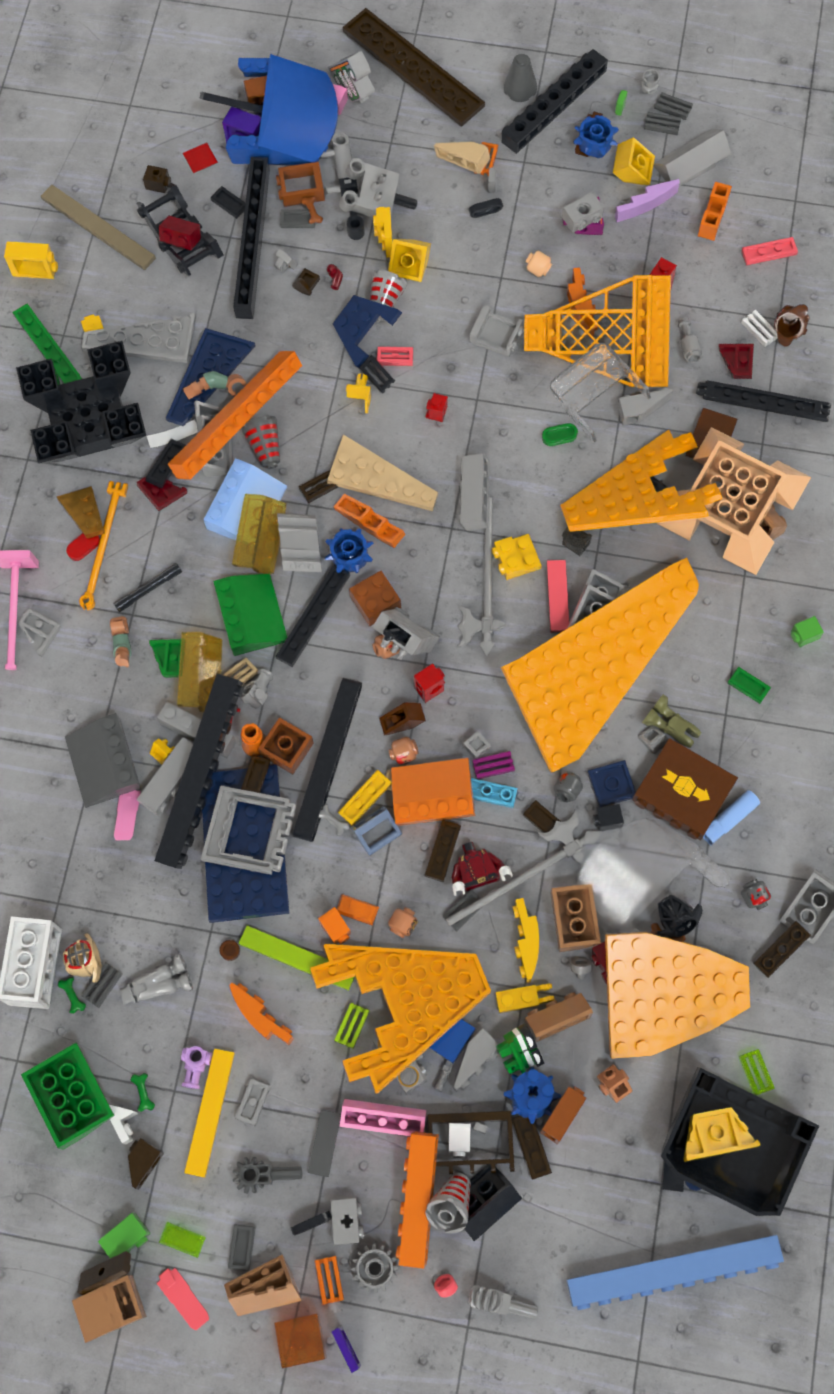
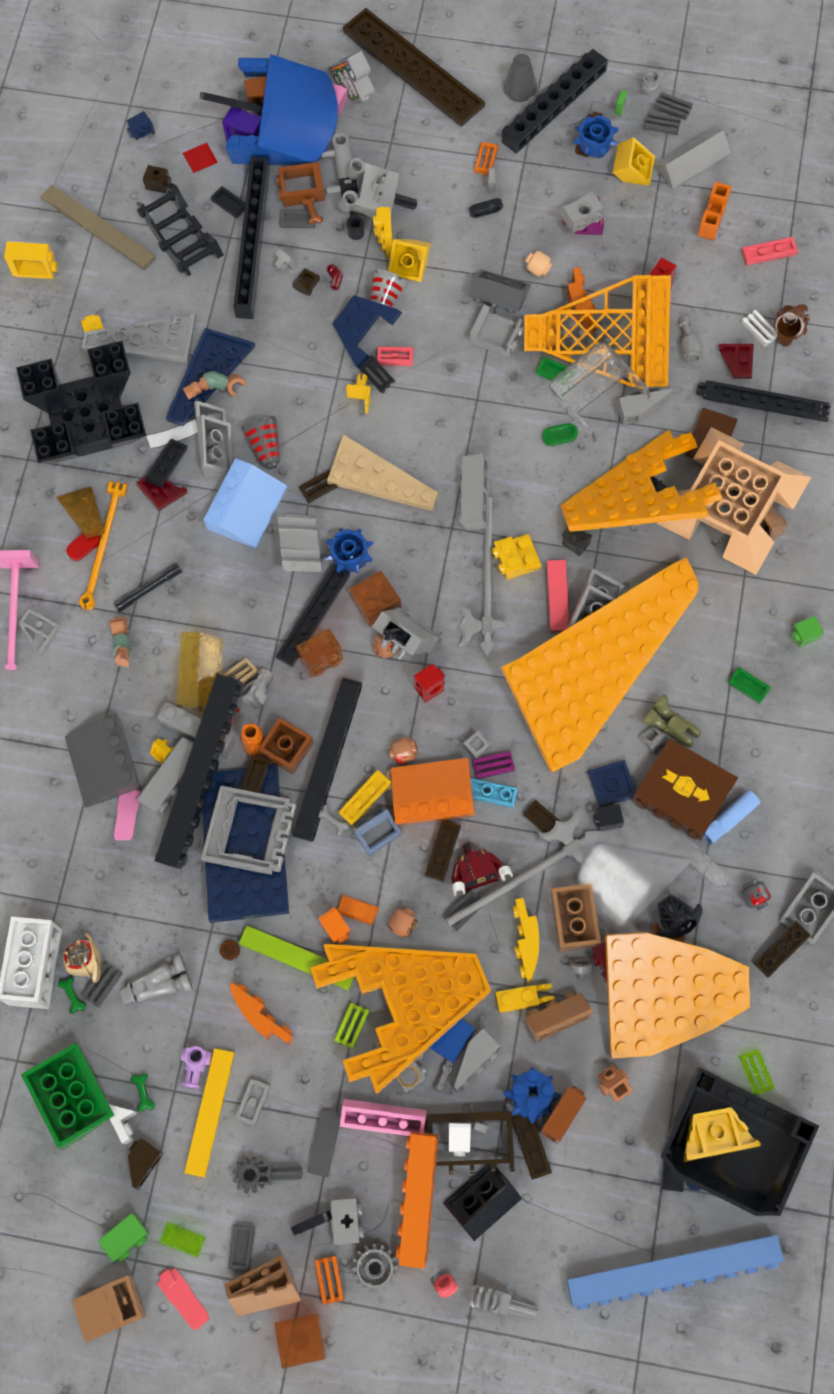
green plate [12,303,82,384] -> none
dark brown tile [77,1251,131,1295] -> none
green wing [149,639,186,678] -> none
dark red brick [159,215,201,250] -> none
orange brick [168,351,302,480] -> none
green slope [213,574,287,656] -> none
clear yellow slope [232,494,287,574] -> none
dark purple tile [331,1326,361,1373] -> none
orange slope [333,494,405,548] -> none
reddish brown slope [379,702,426,736] -> none
red brick [425,393,448,422] -> none
light grey cone [425,1173,471,1233] -> none
tan slope [434,142,490,174] -> none
green hips [496,1024,545,1074] -> none
dark grey head [554,773,583,802] -> none
lavender slope [615,179,680,222] -> none
none -> dark blue brick [126,111,155,140]
none -> clear orange brick [296,628,343,678]
none -> dark grey slope [468,269,531,313]
none -> green tile [536,357,576,388]

